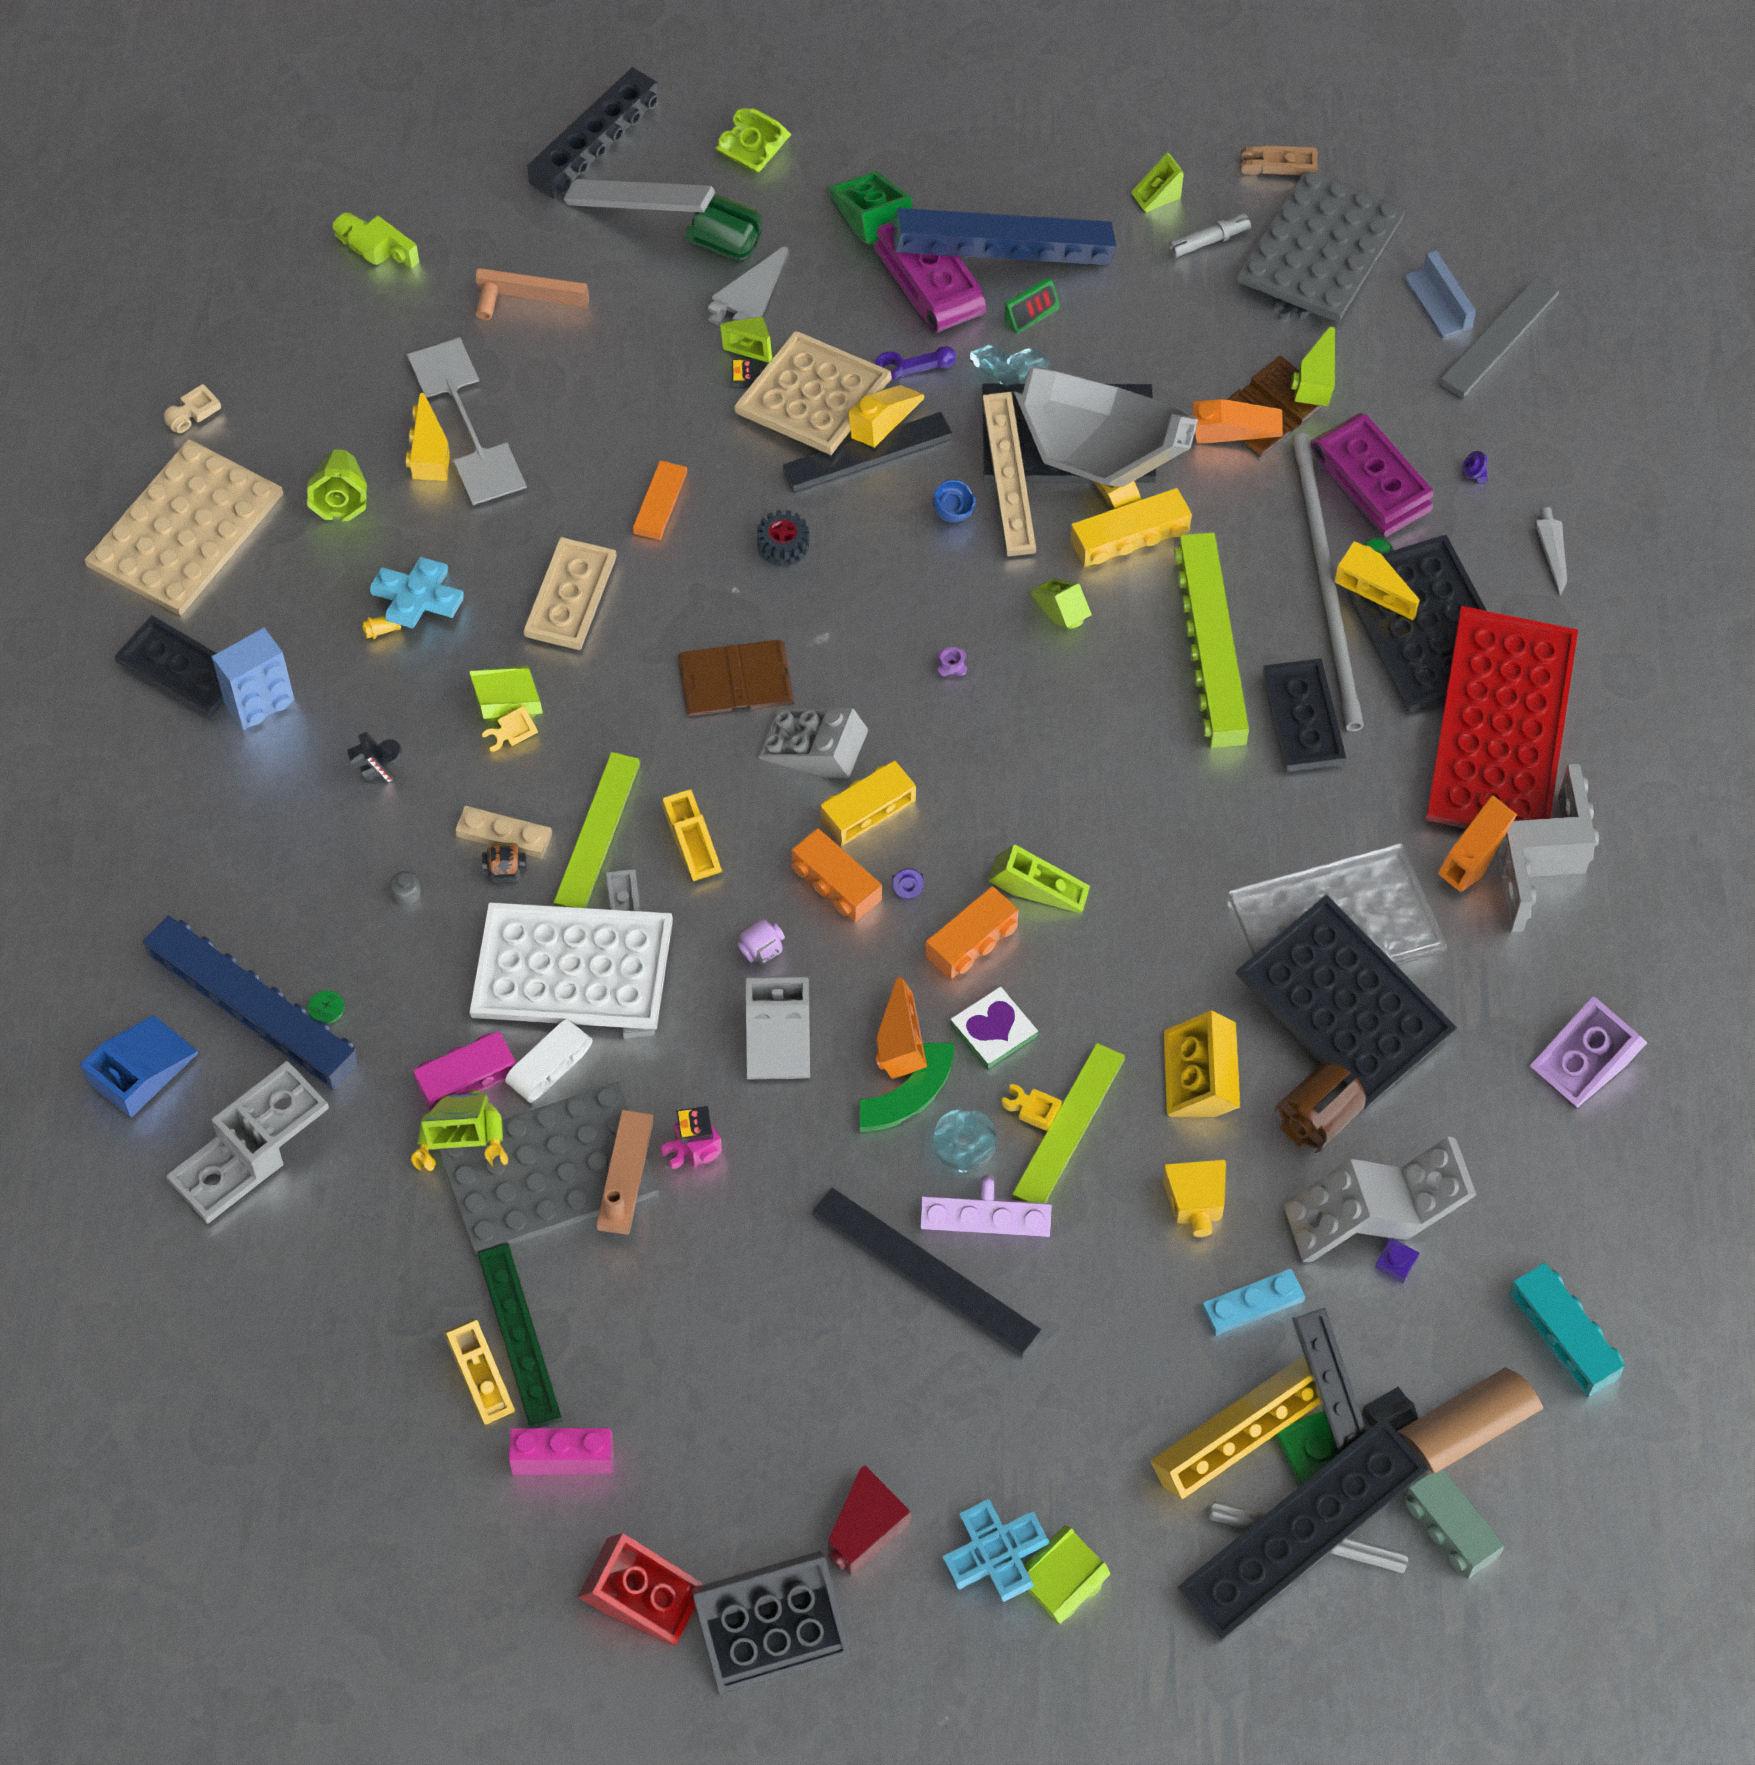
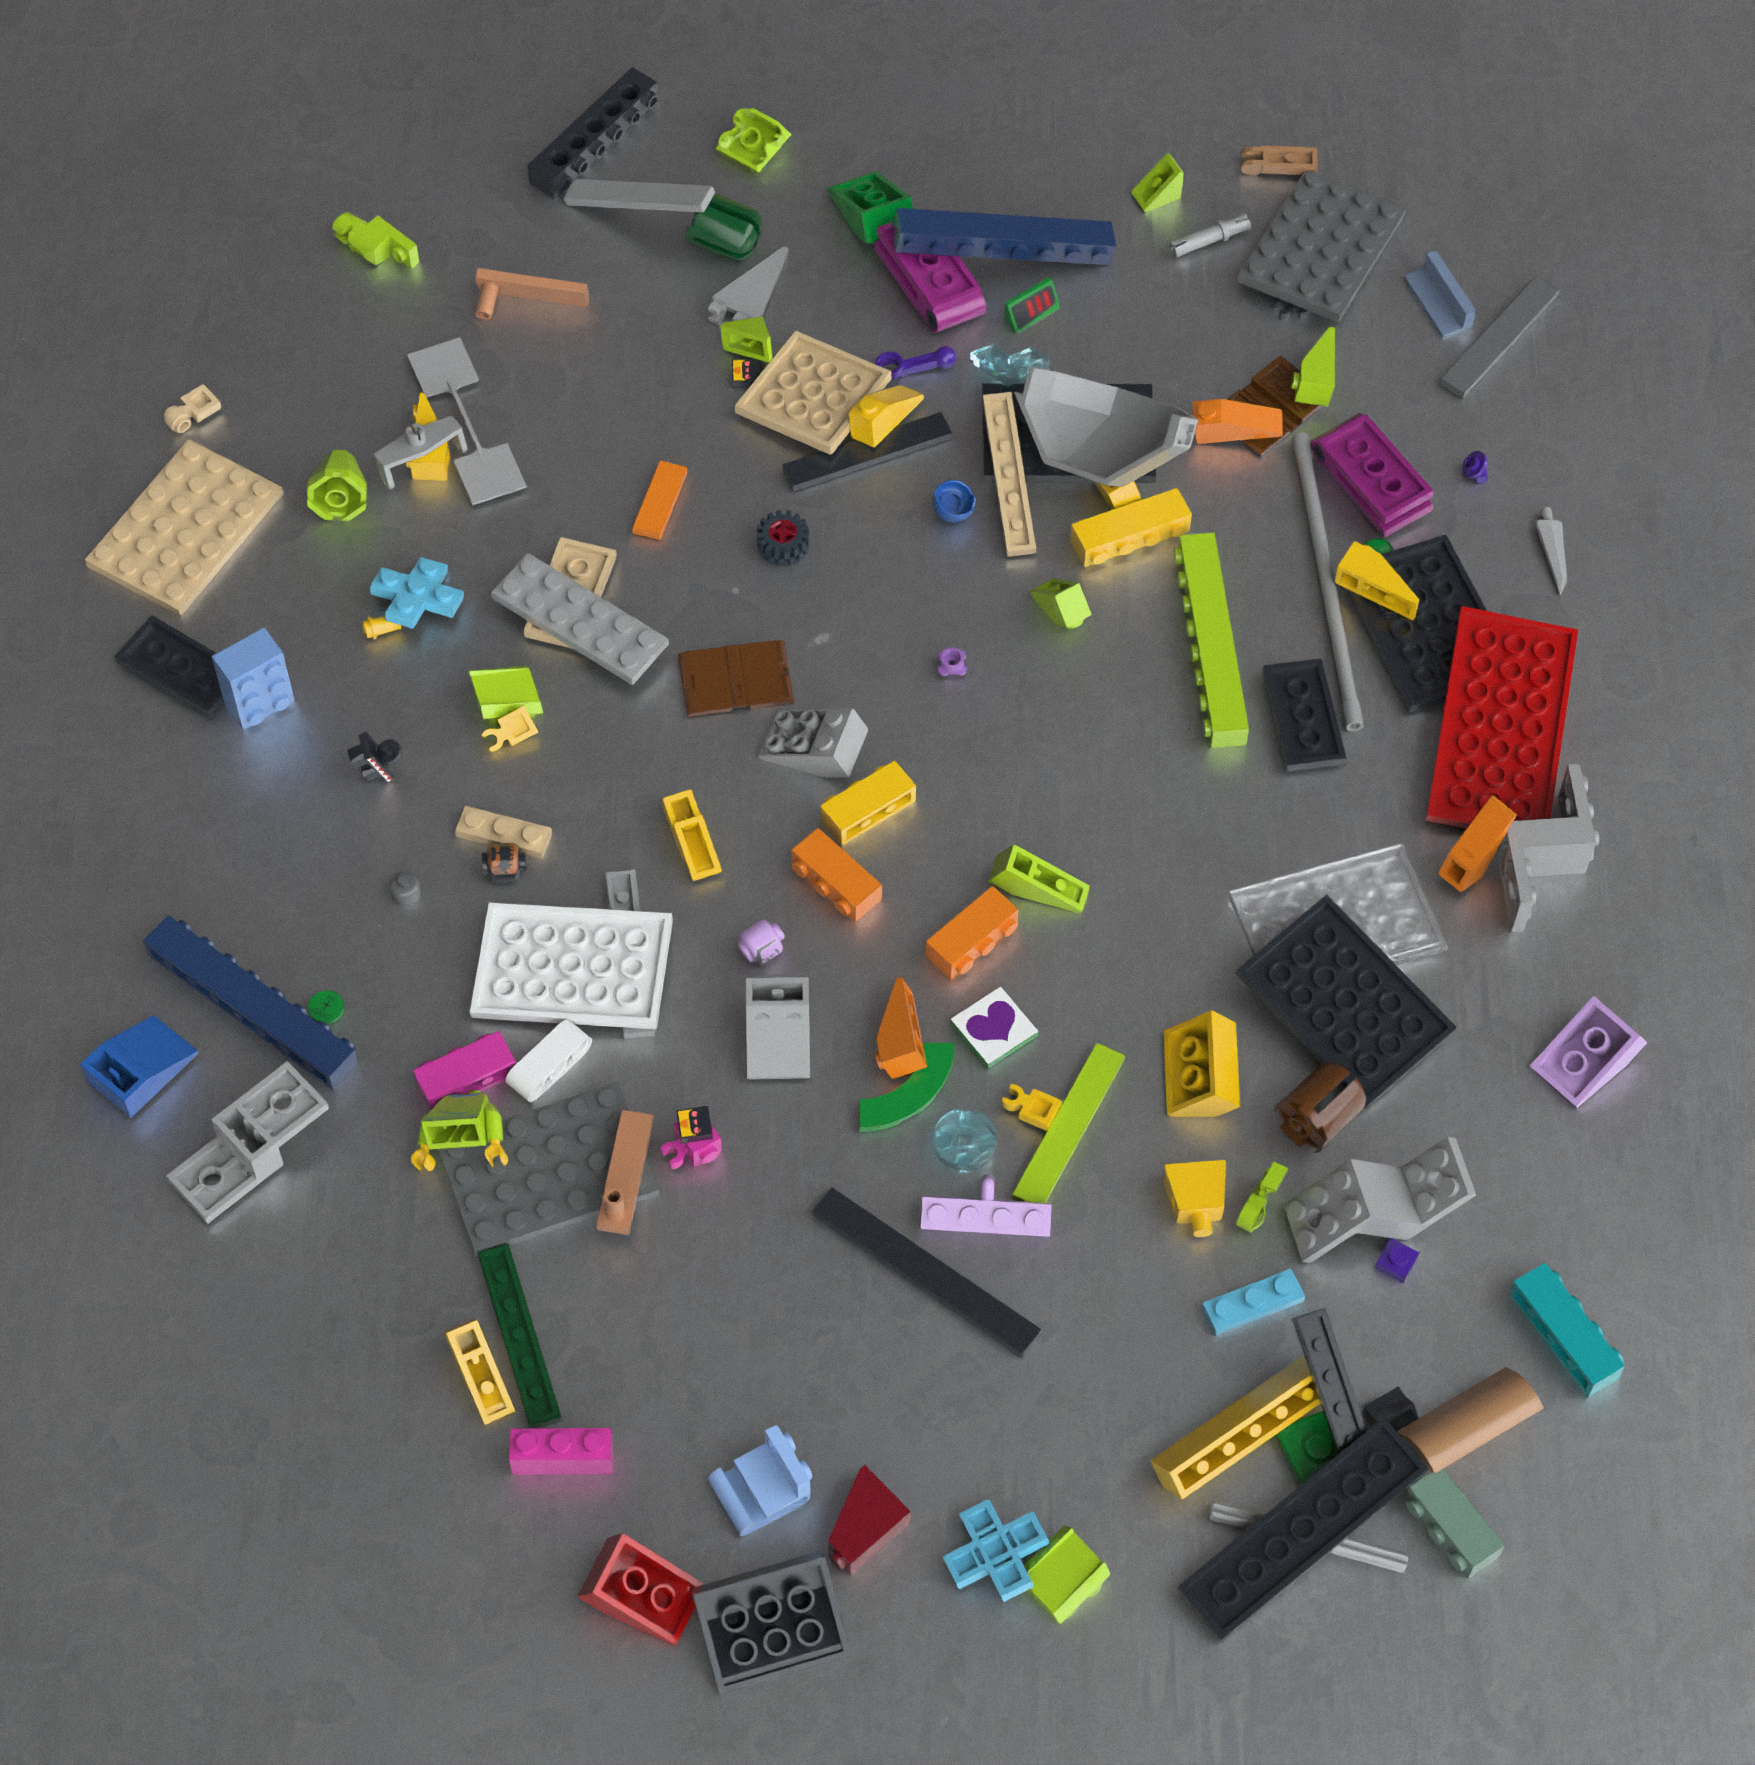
lime tile [554,752,640,908] -> none
plate [892,868,924,899] -> none
none -> light grey piece [374,415,467,490]
none -> light grey plate [491,553,669,685]
none -> light blue piece [708,1425,813,1536]
none -> lime piece [1236,1161,1288,1233]

